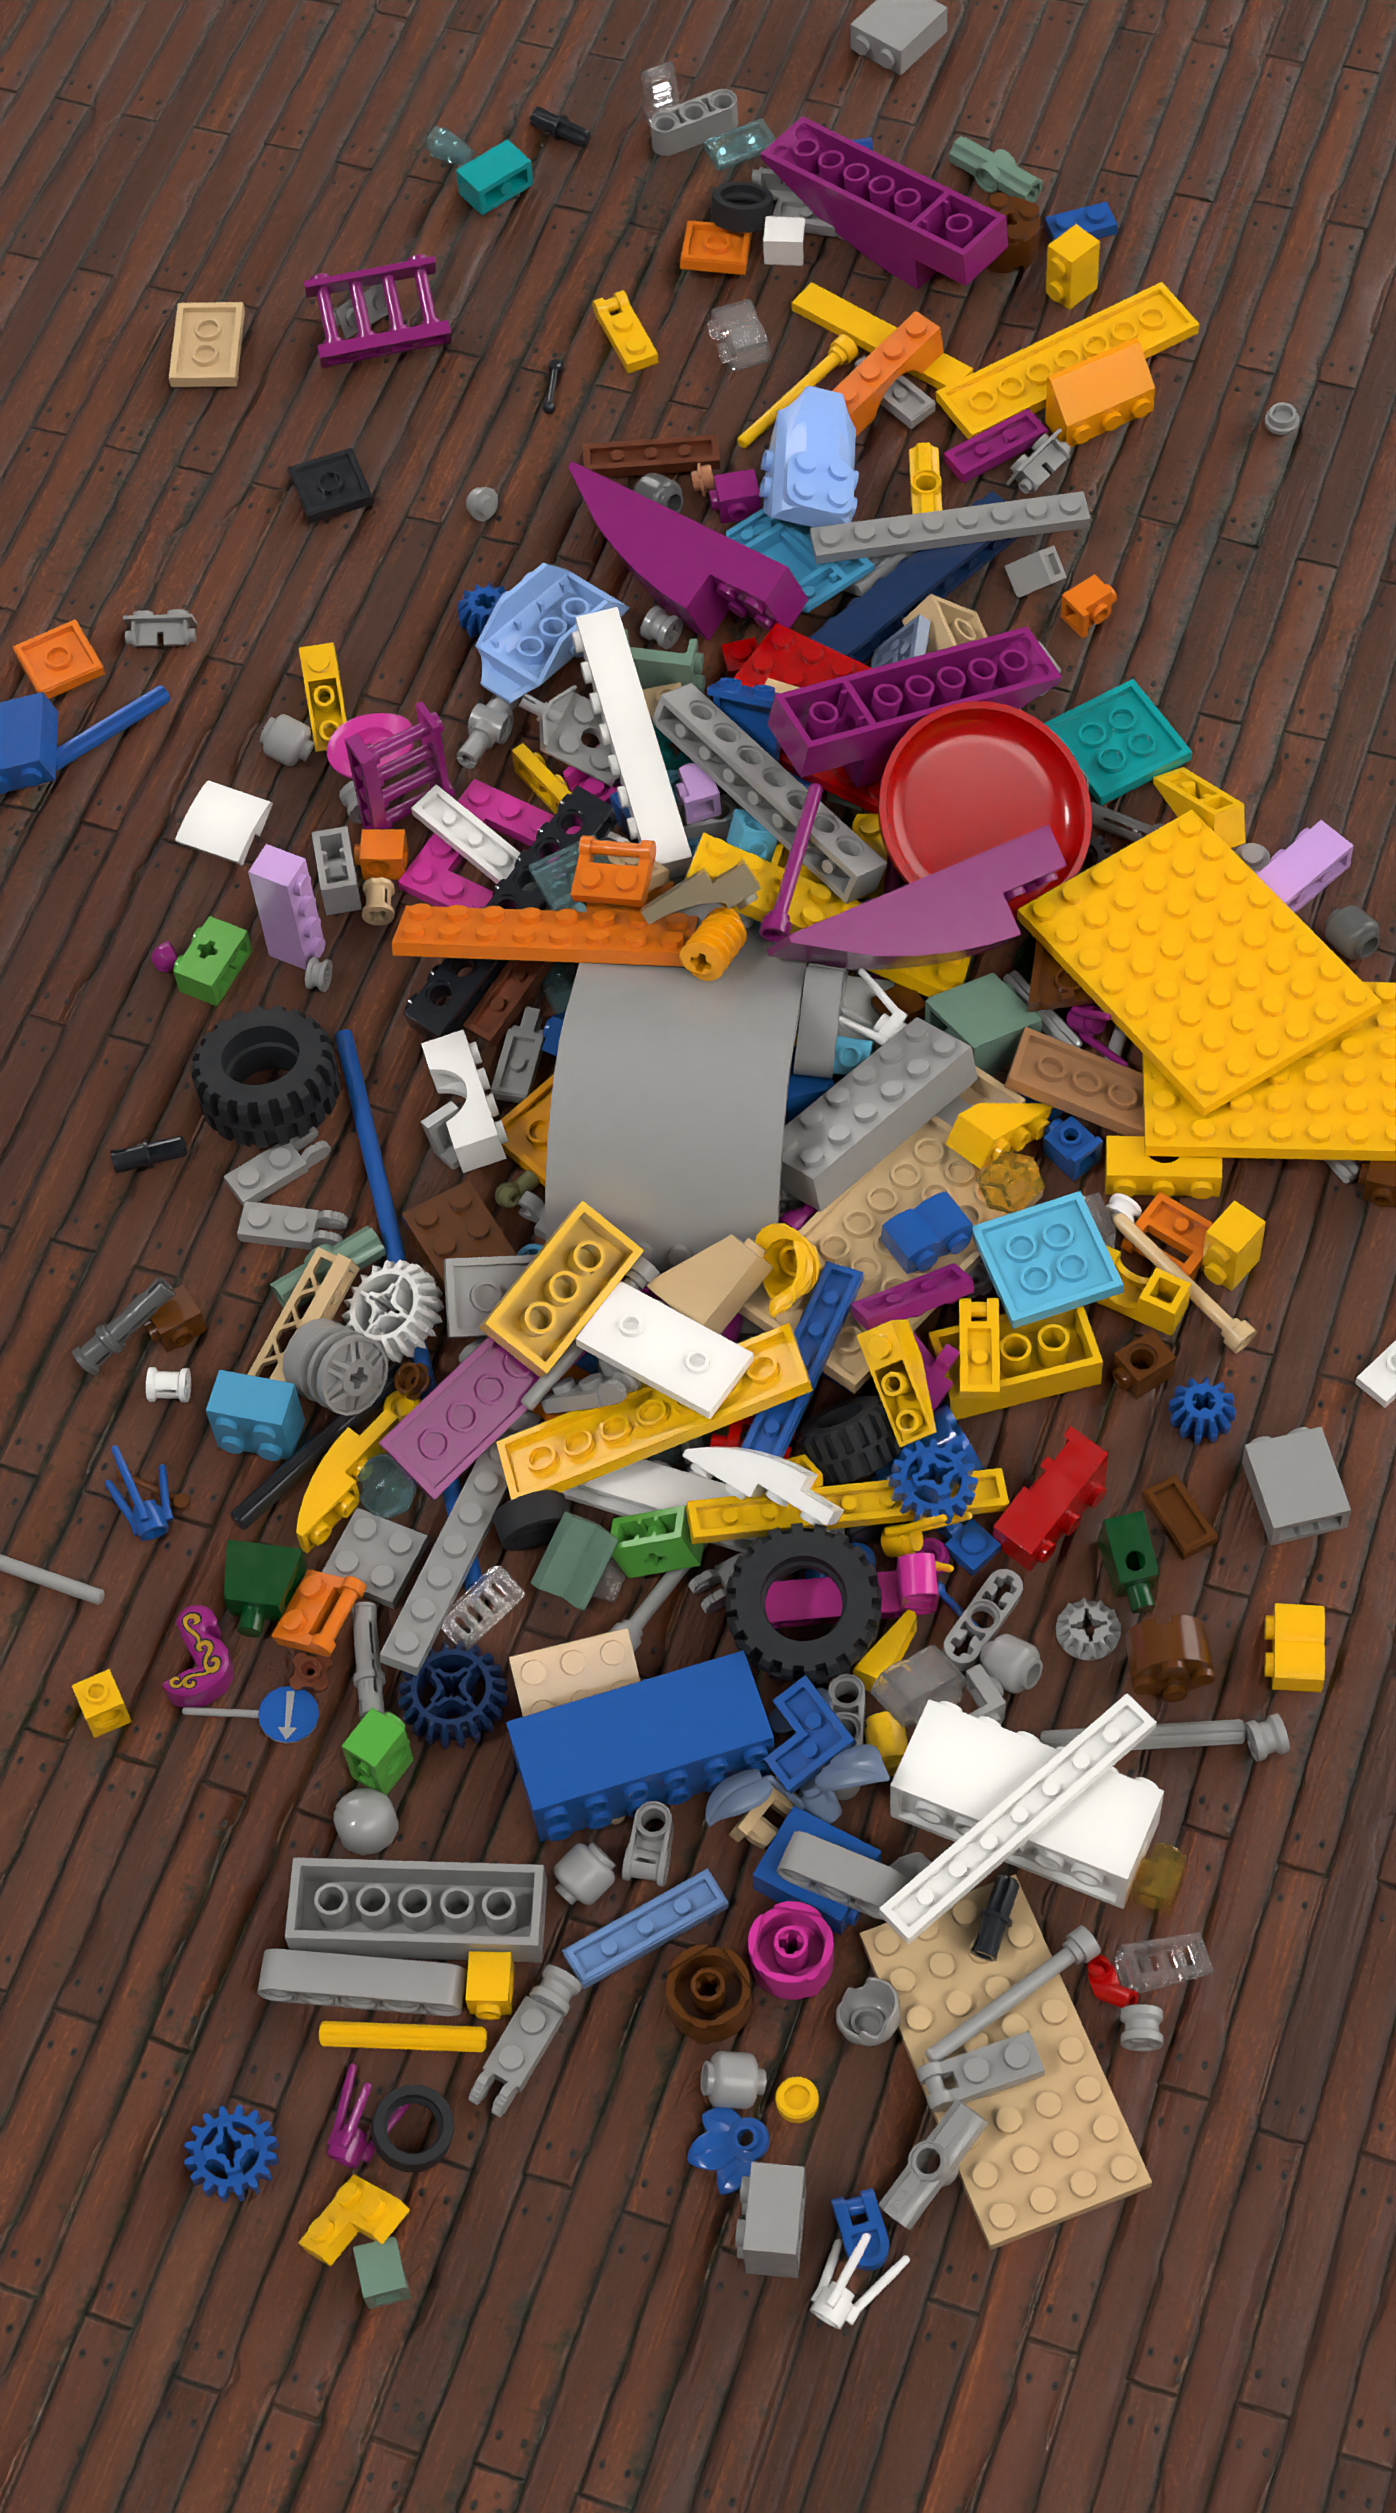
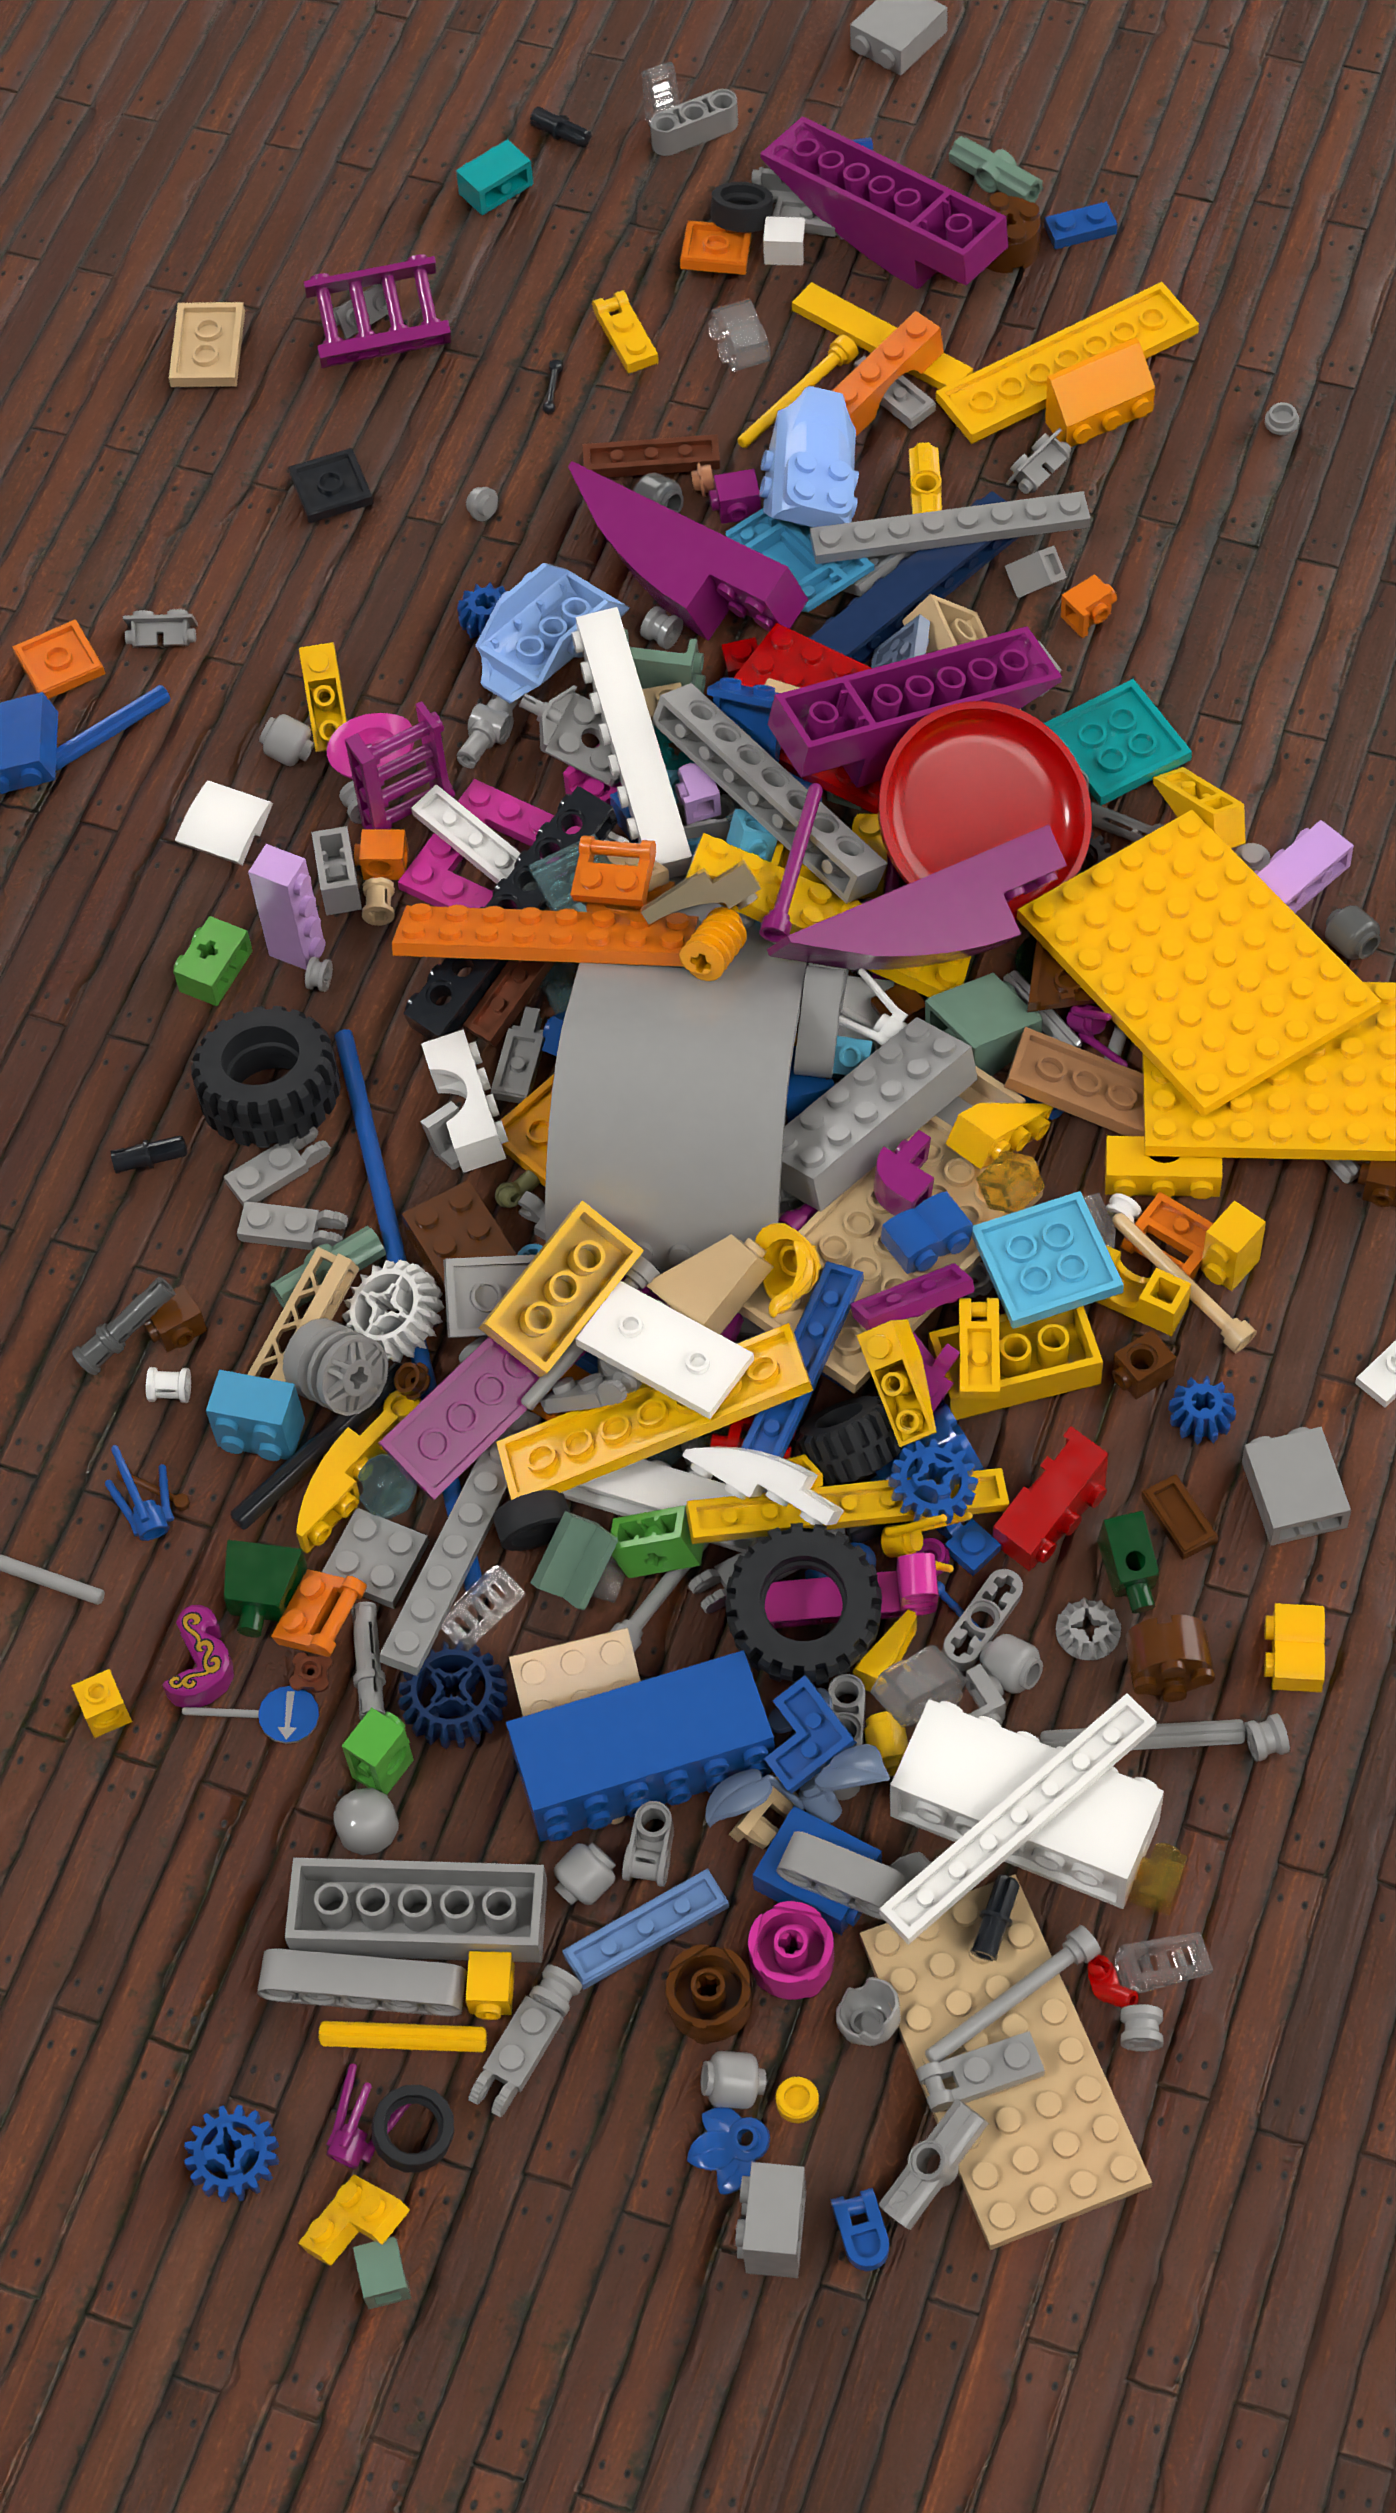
magenta hinge [151,940,178,973] -> none
clear light blue cone [425,126,475,166] -> none
yellow plate [512,743,581,828] -> none
clear light blue plate [704,118,776,171] -> none
white plant [810,2233,910,2329] -> none
magenta plate [944,409,1048,483] -> none
blue brick [1043,1116,1103,1182] -> none
yellow brick [1046,224,1100,310] -> none
none -> magenta brick [874,1130,934,1216]

